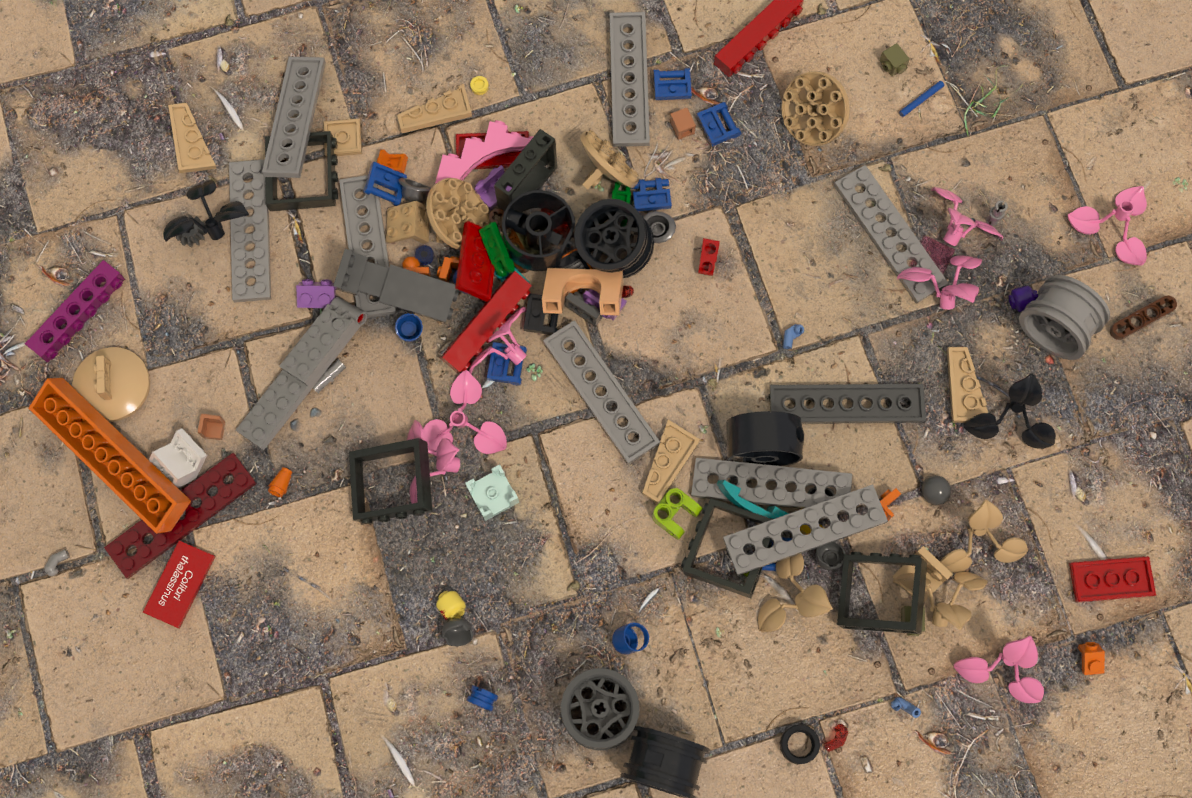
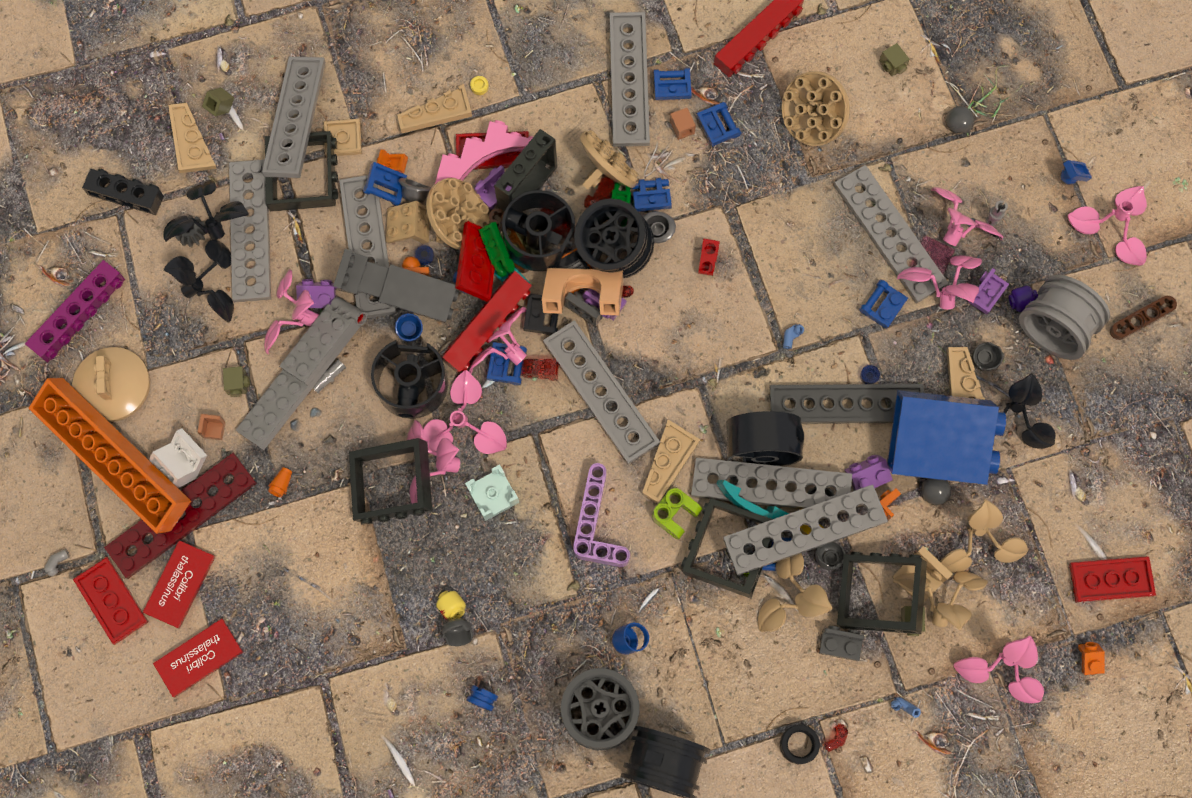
orange bracket [437,256,459,283] -> none
blue bar [899,81,944,117] -> none
none -> red tile [73,557,149,645]
none -> black brick [82,168,164,215]
none -> red tile [153,619,244,698]
none -> black plant [163,240,234,323]
none -> olive brick [202,87,235,117]
none -> olive brick [223,366,250,397]
none -> bright pink plant [264,269,319,354]
none -> black animal [371,340,449,419]
none -> clear red leg [522,359,559,381]
none -> lavender beam [574,463,630,567]
none -> clear red leg [584,177,614,208]
none -> dark grey bracket [819,626,865,661]
none -> medium lavender bracket [845,455,893,491]
none -> blue plate [859,280,908,329]
none -> clear blue tile [860,365,880,384]
none -> blue brick [887,390,1006,485]
none -> dark grey hair [945,106,974,134]
none -> medium lavender bracket [969,268,1009,315]
none -> dark grey hair [972,342,1004,371]
none -> blue tile [1060,160,1092,185]

